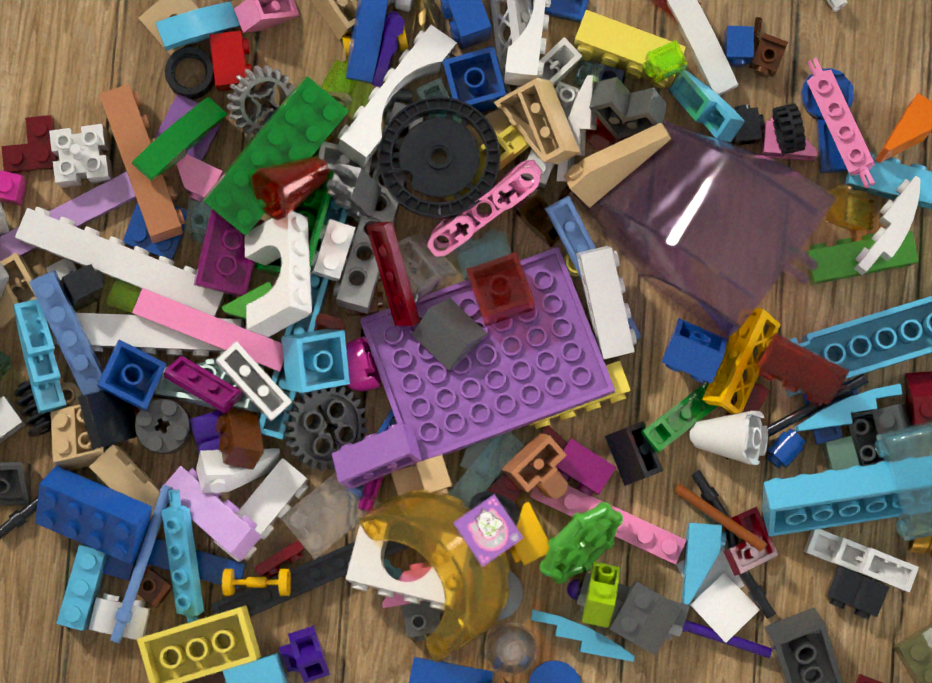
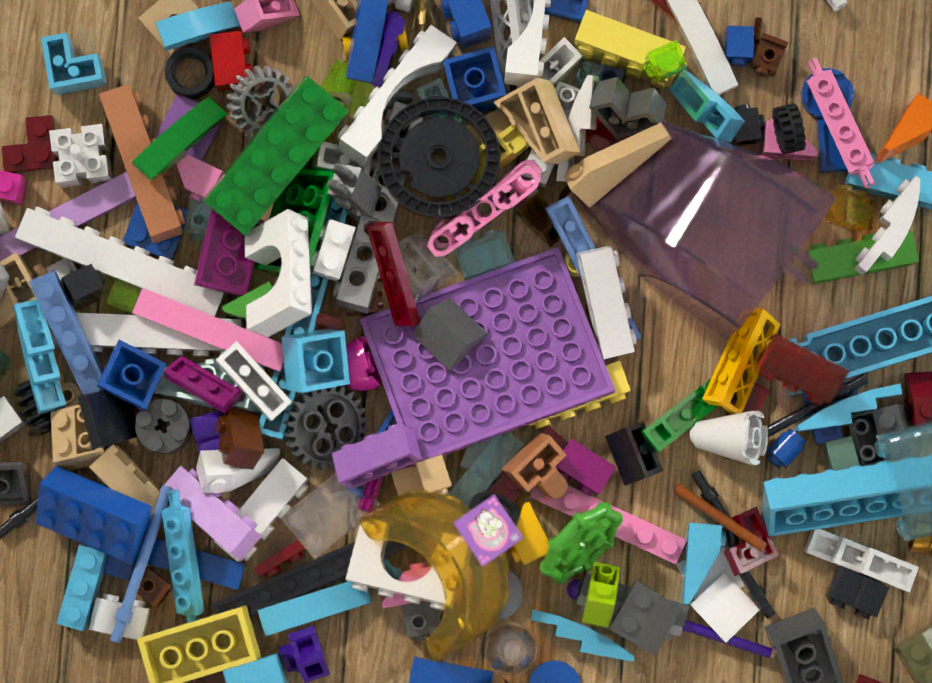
yellow wheel [222,569,291,596] -> none
clear red cone [251,156,329,220] -> none
clear red brick [466,252,535,327] -> none
blue brick [662,318,728,383] -> none
none -> medium azure brick [41,33,107,95]
none -> medium azure slope [257,582,372,636]

